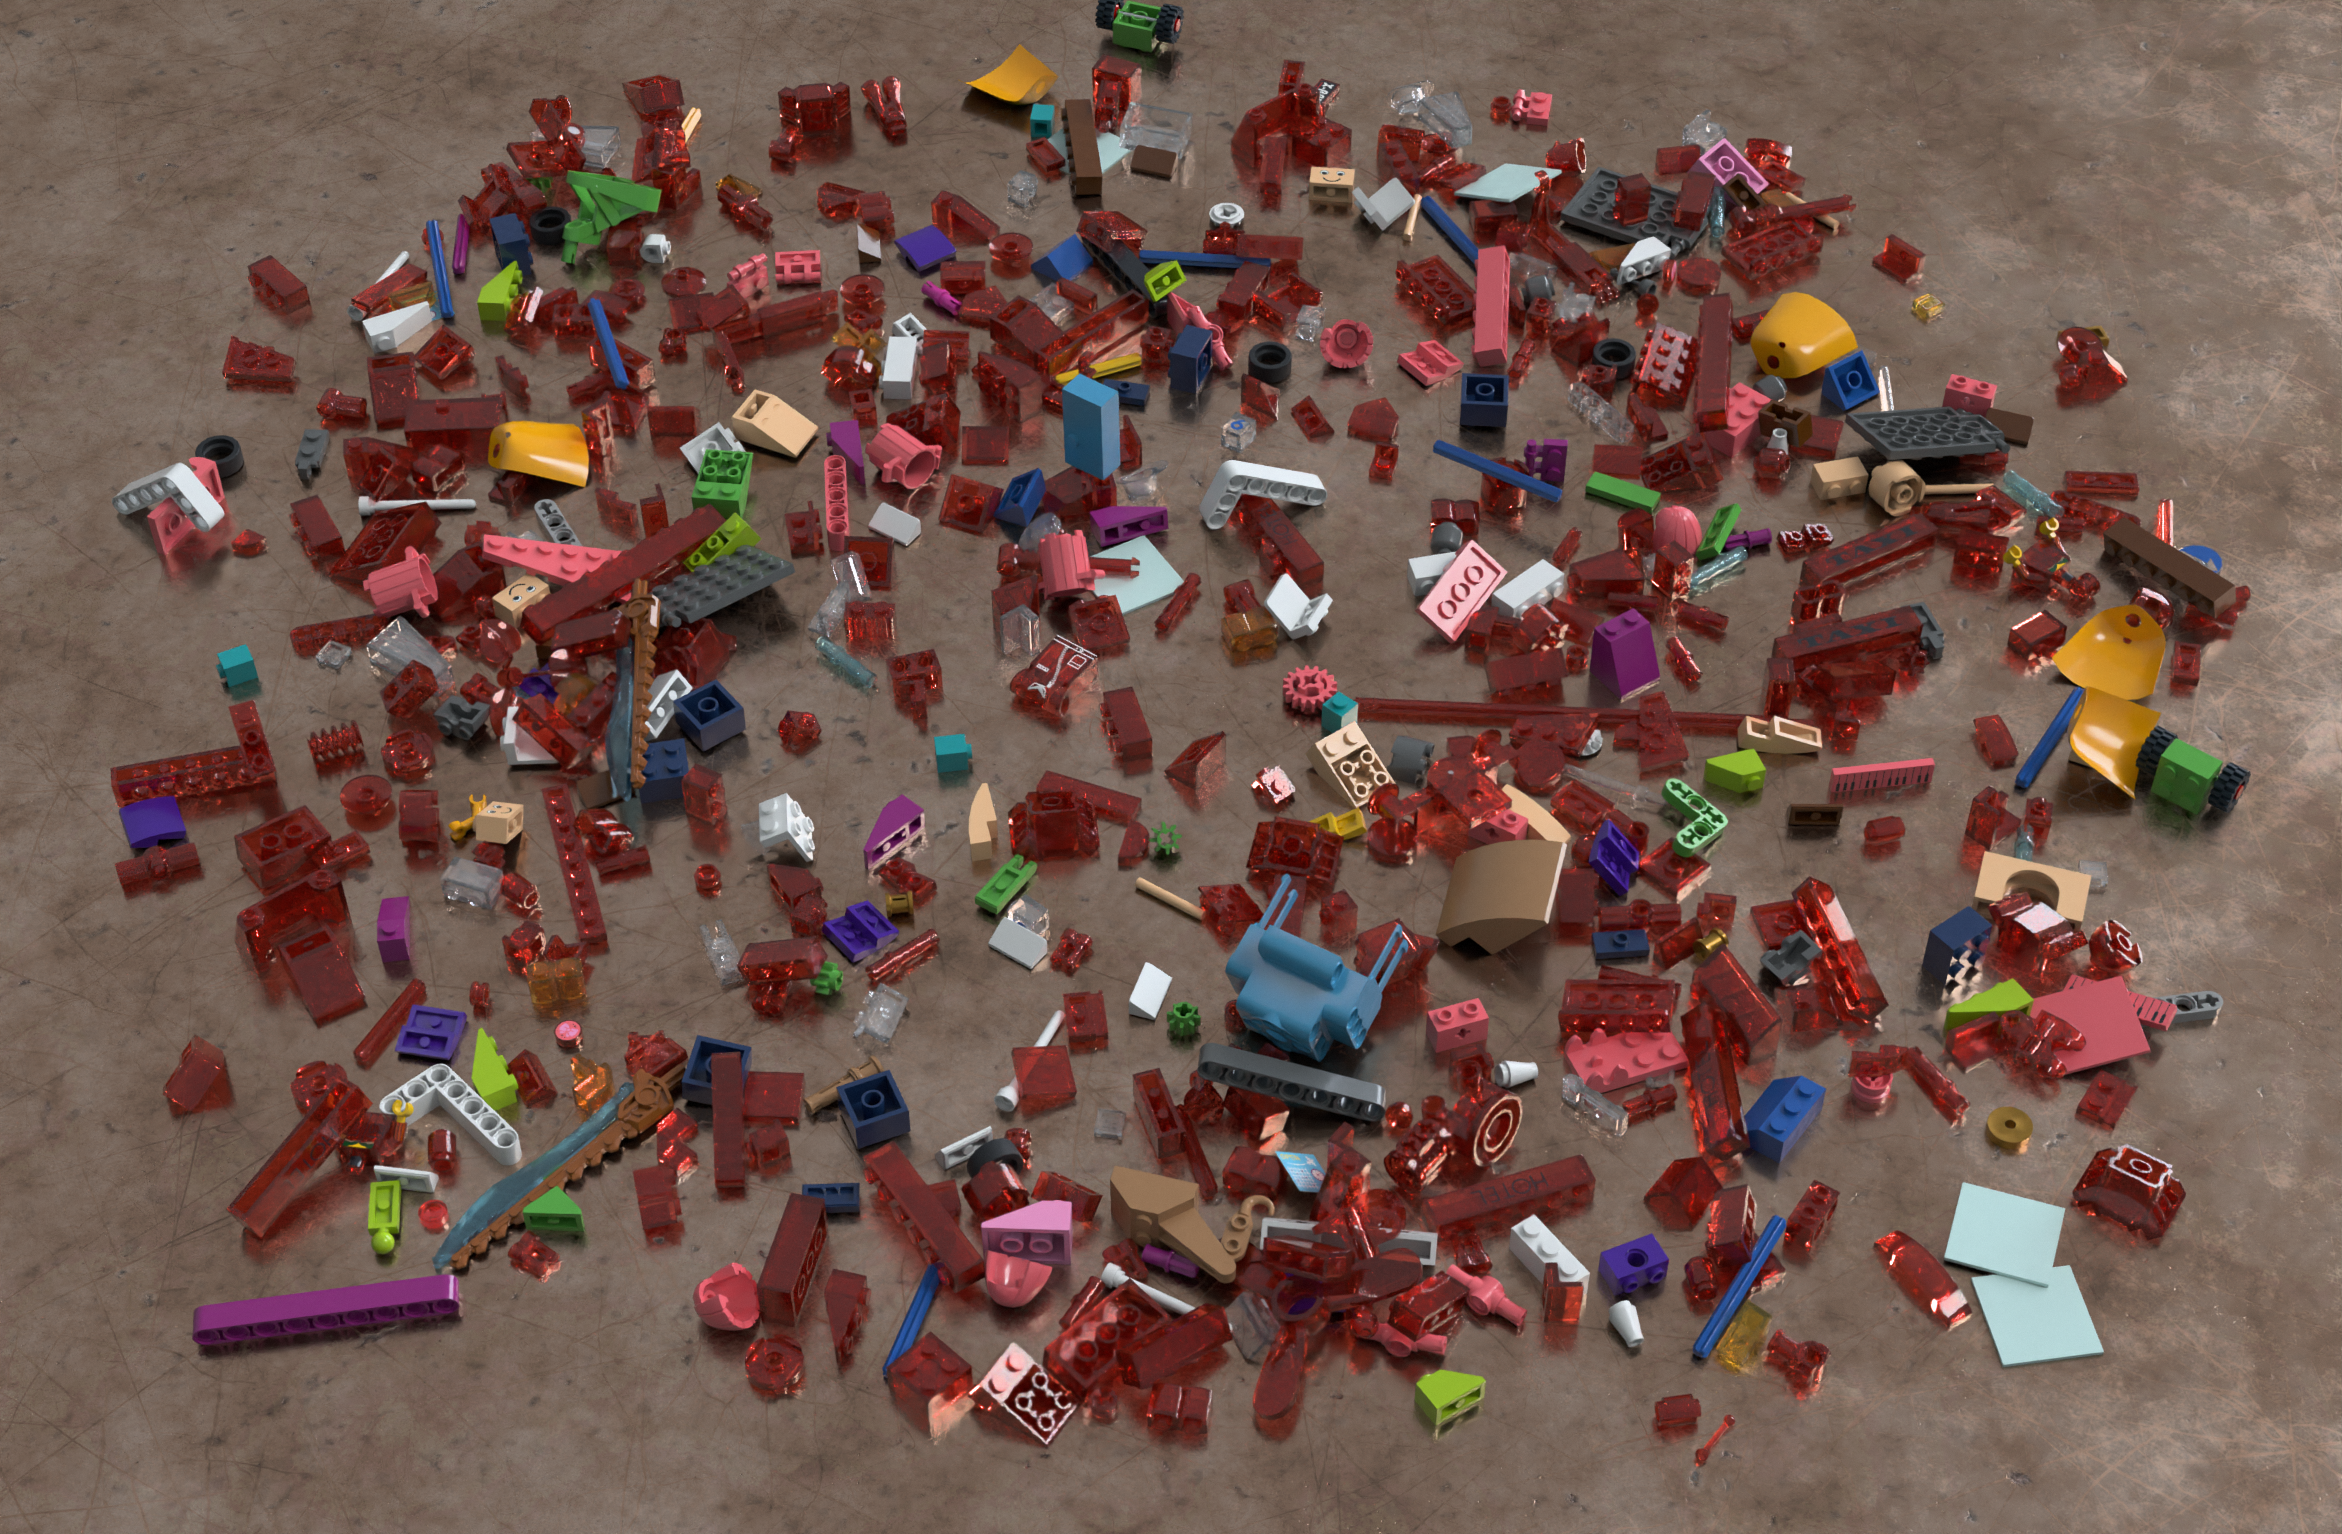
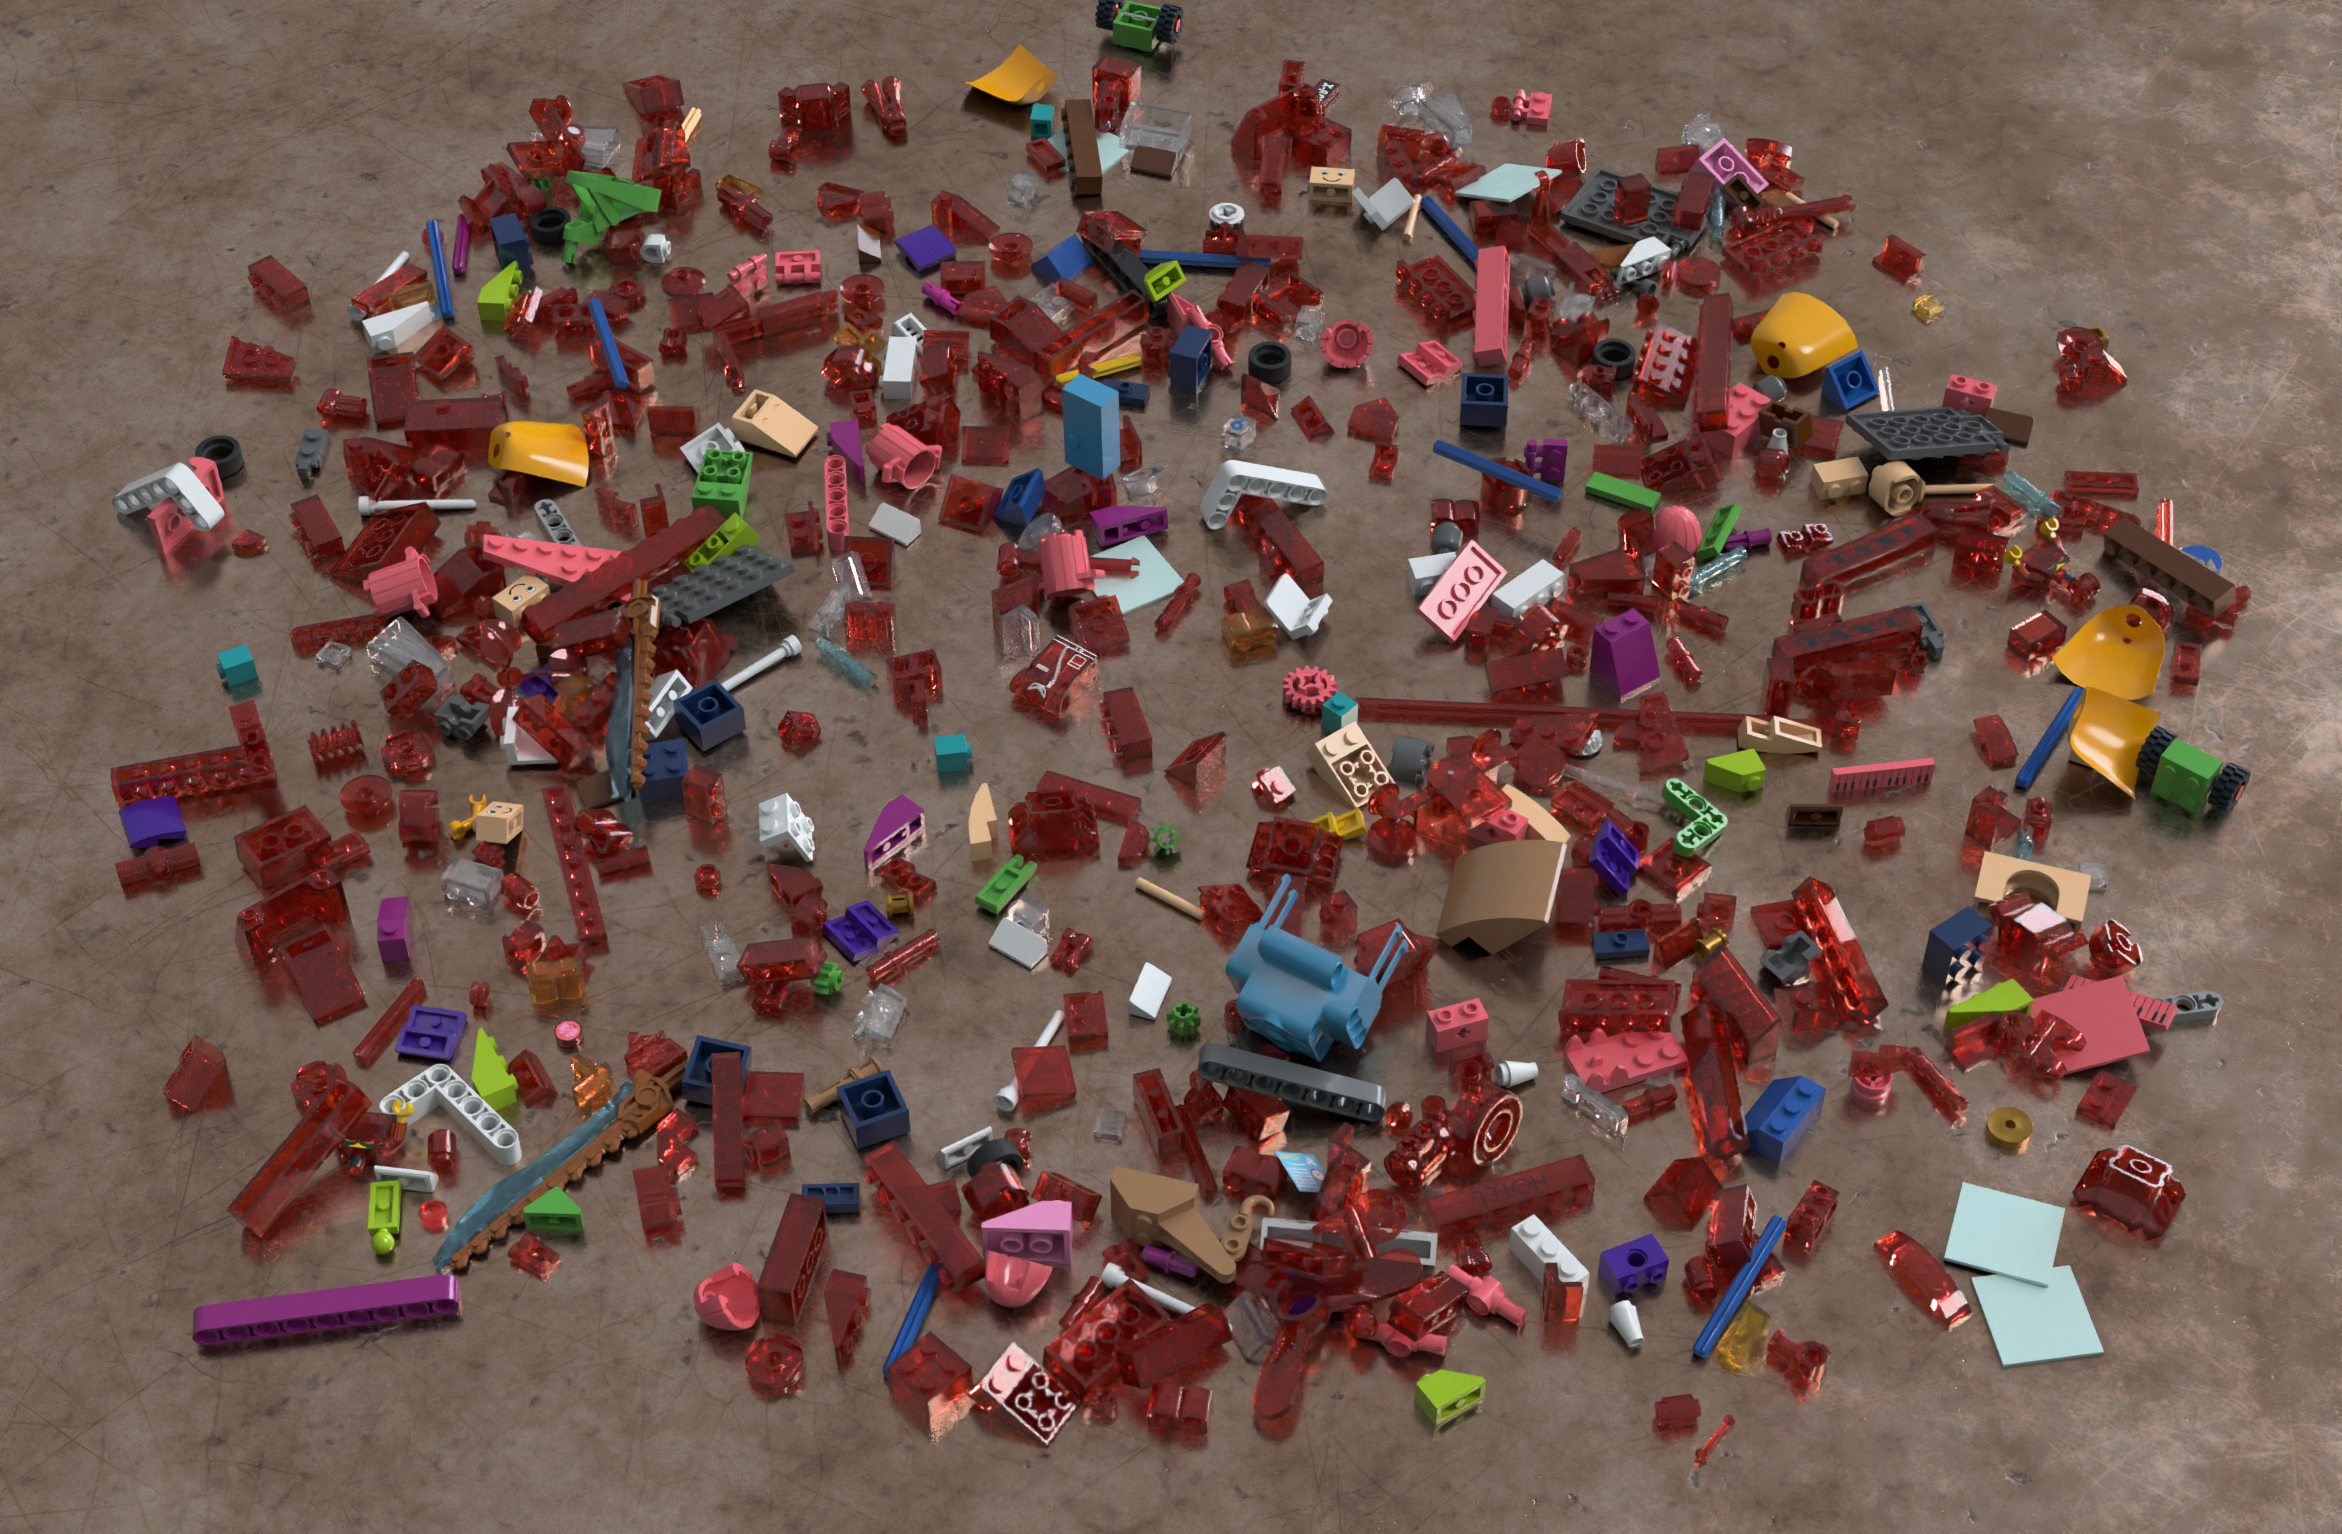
none -> white piece [721,635,802,691]

